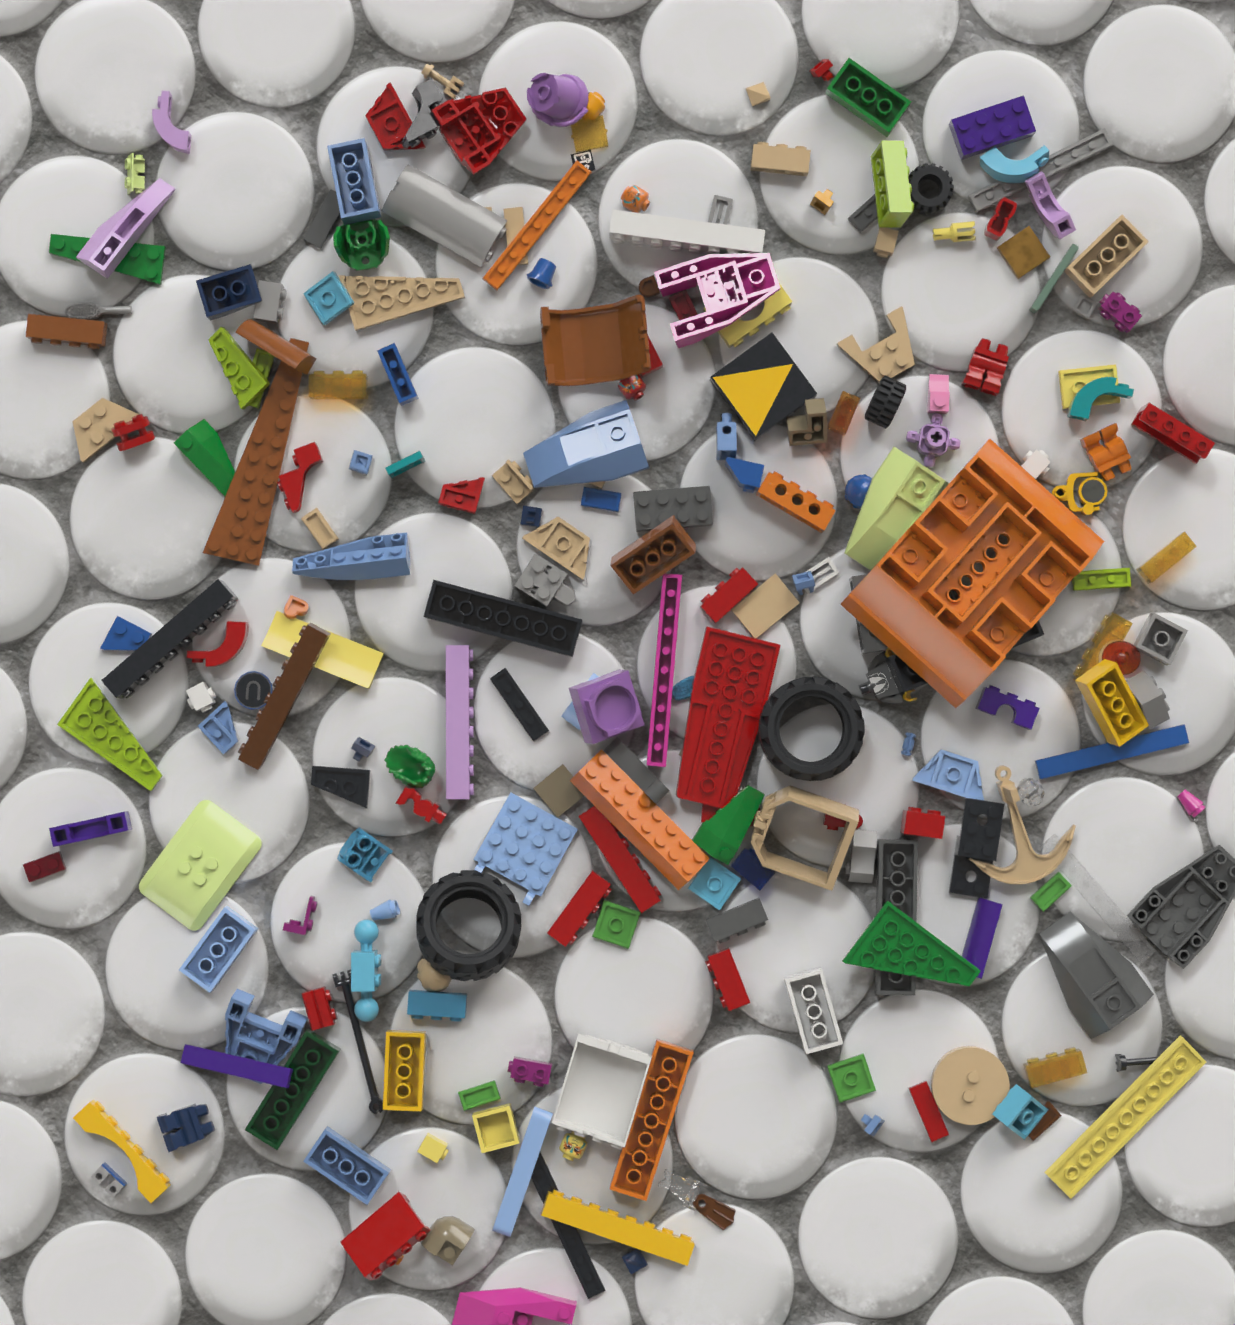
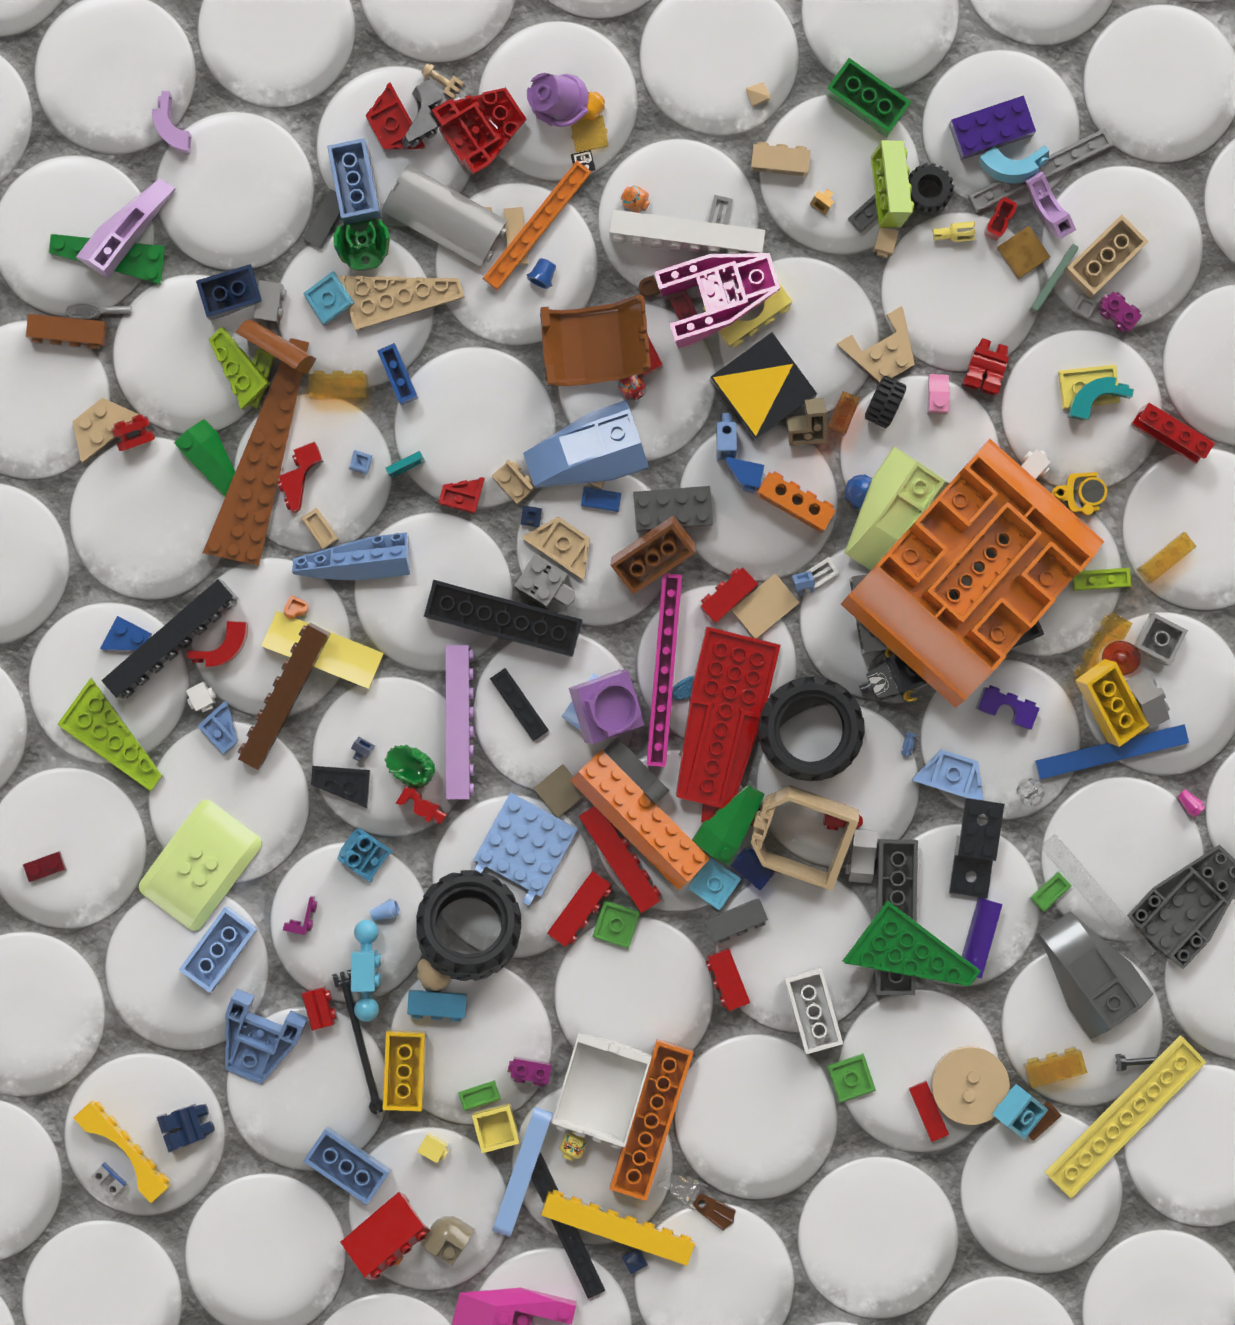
dark purple arch [49,811,132,847] -> none
yellowish green hinge [124,153,145,194] -> none
dark purple tile [180,1044,293,1088] -> none
black tile [234,671,273,709] -> none
dark green brick [245,1029,341,1150] -> none
red tile [809,59,834,81] -> none
medium blue tile [861,1114,885,1136] -> none
red brick [900,807,945,839] -> none
lavender piece [906,413,961,468] -> none
tan piece [969,765,1076,884] -> none
orange hips [1080,423,1131,481] -> none

